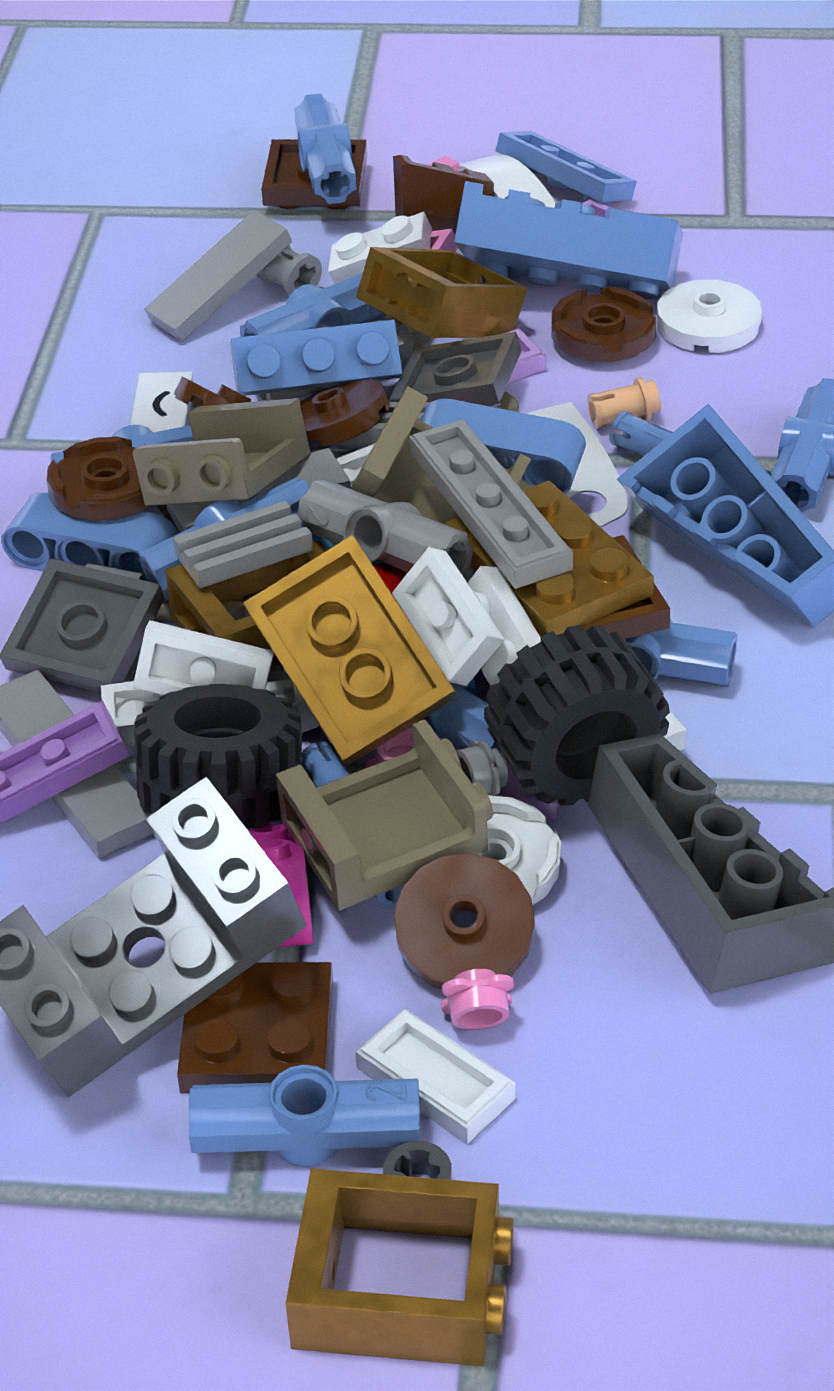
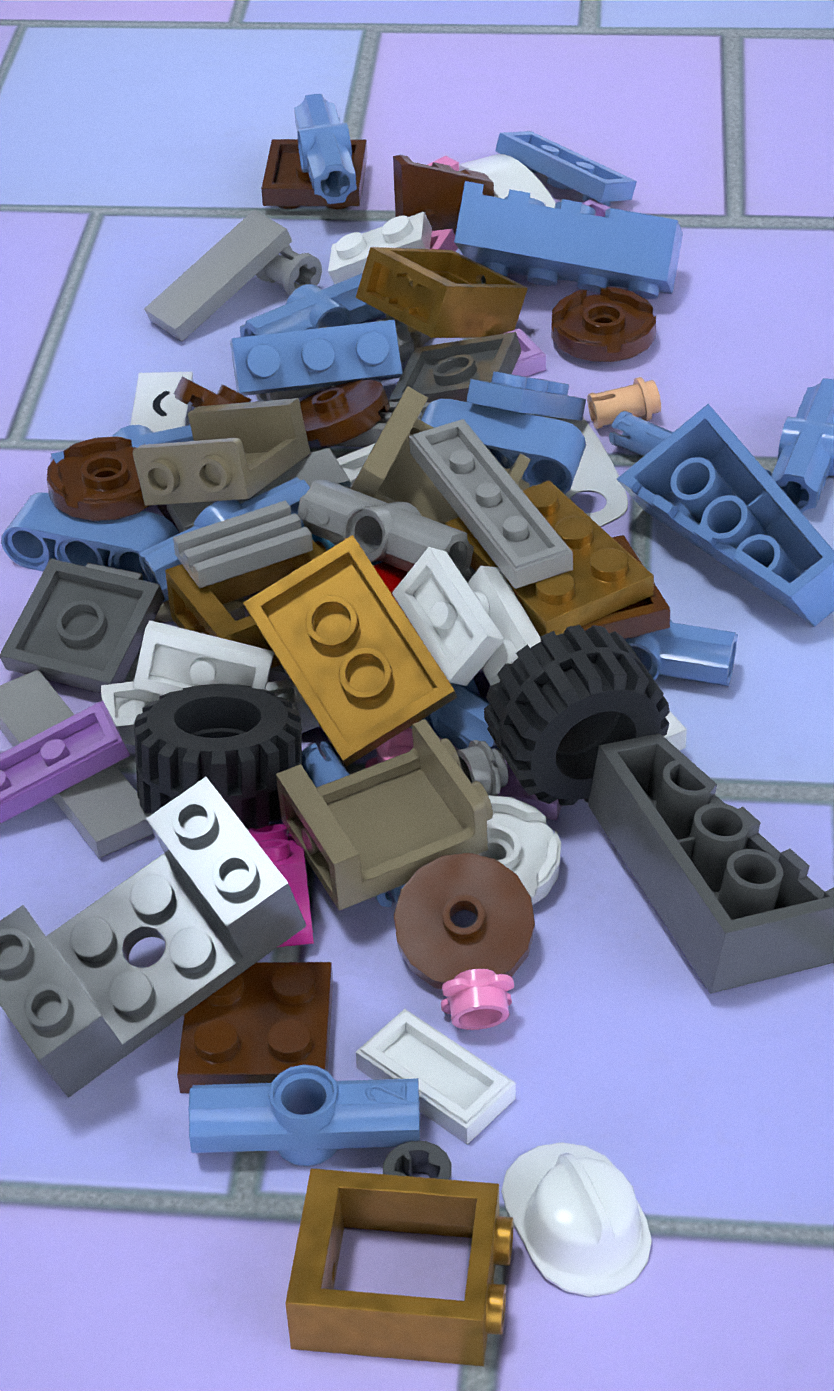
white plate [657,280,762,353] -> none
none -> medium blue plate [466,371,586,421]
none -> white piece [502,1142,652,1297]

